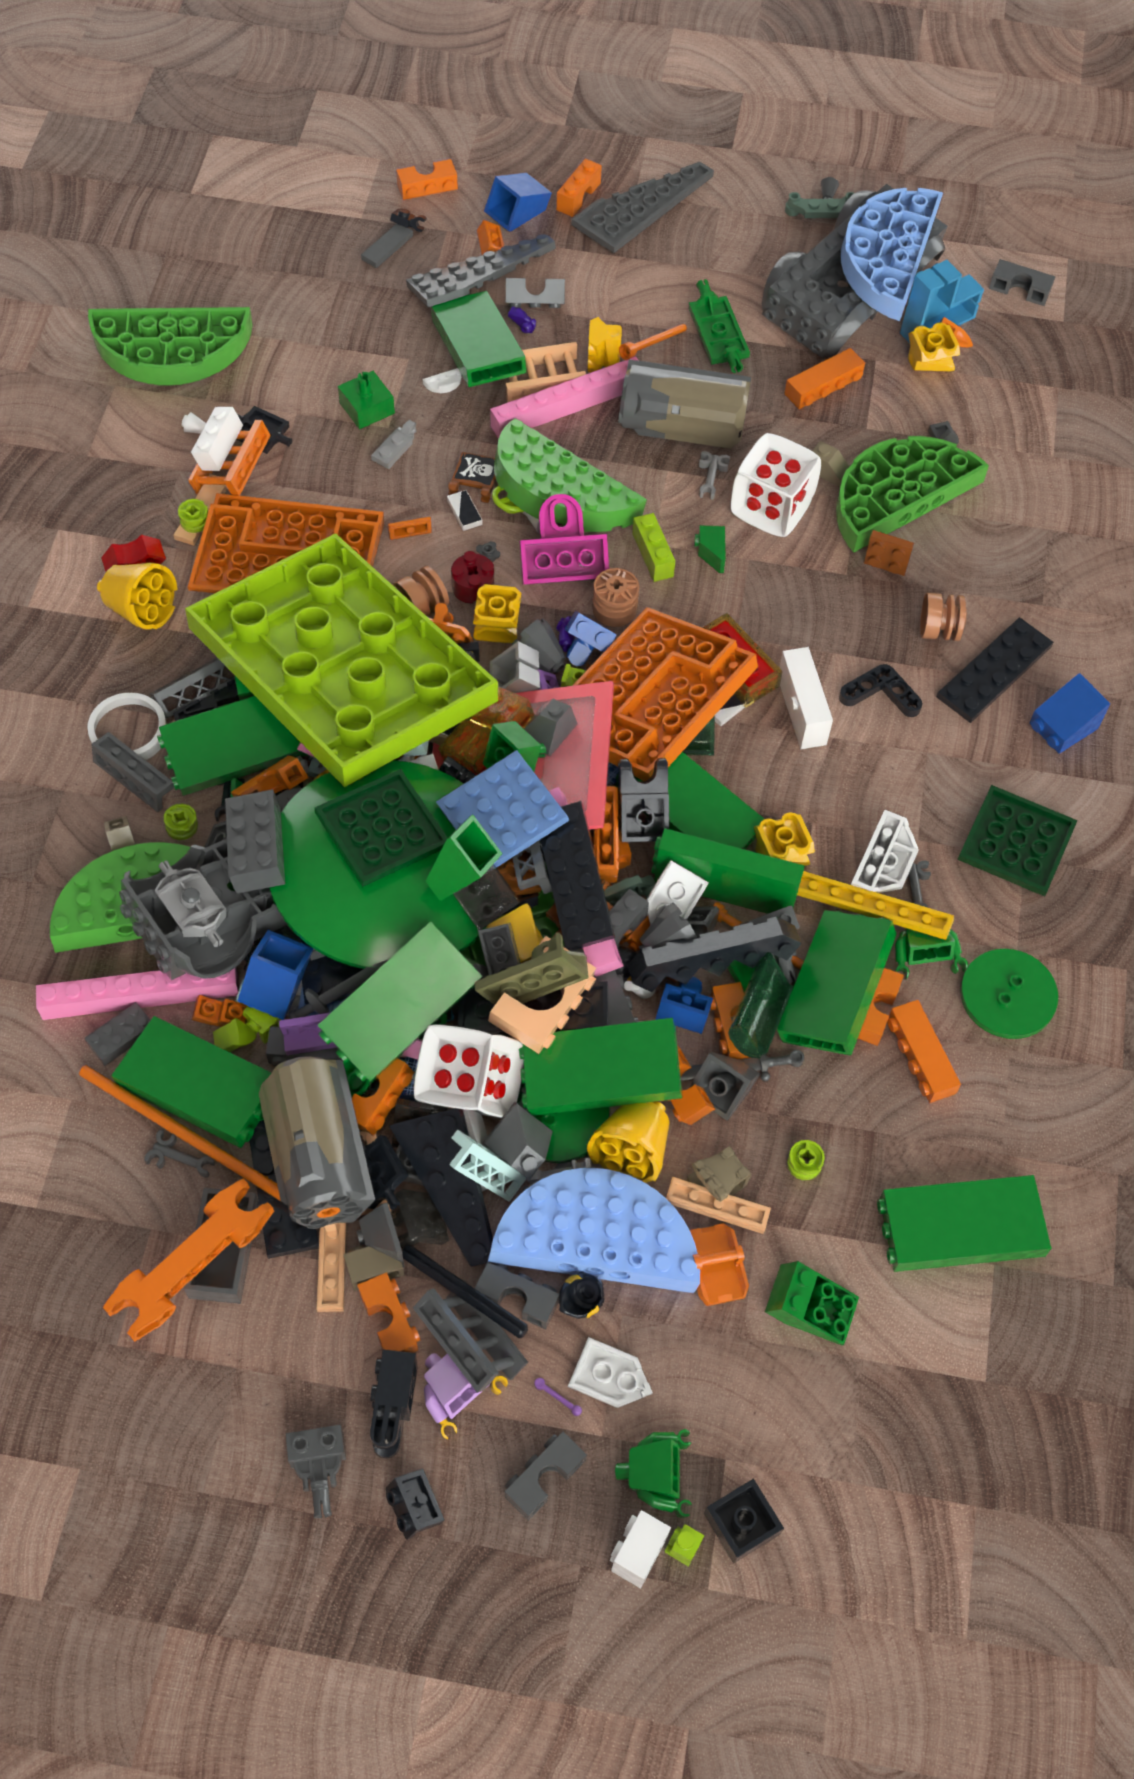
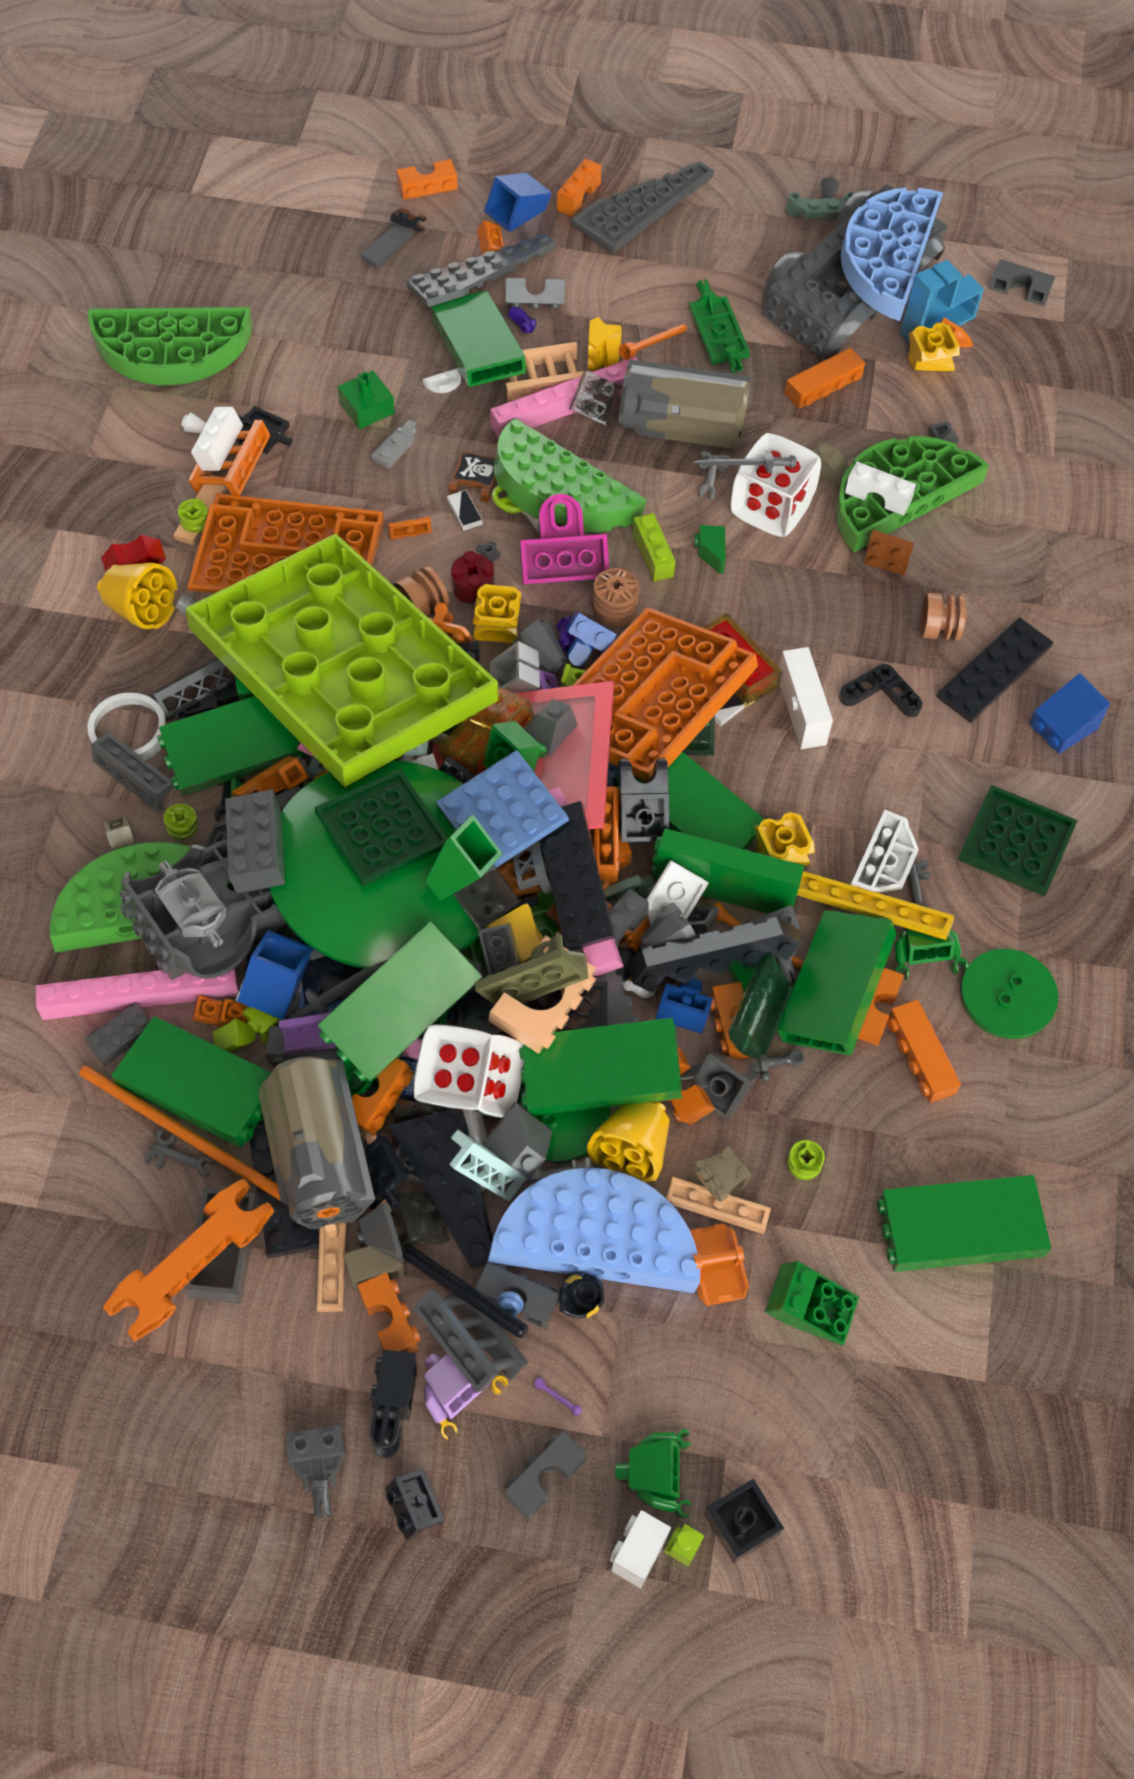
white tile [568,1337,653,1408] -> none
none -> light grey plate [176,593,197,615]
none -> medium blue plate [498,1291,524,1316]
none -> clear smoke plate [569,370,622,426]
none -> dark grey sword [694,451,797,473]
none -> white arch [845,462,916,516]

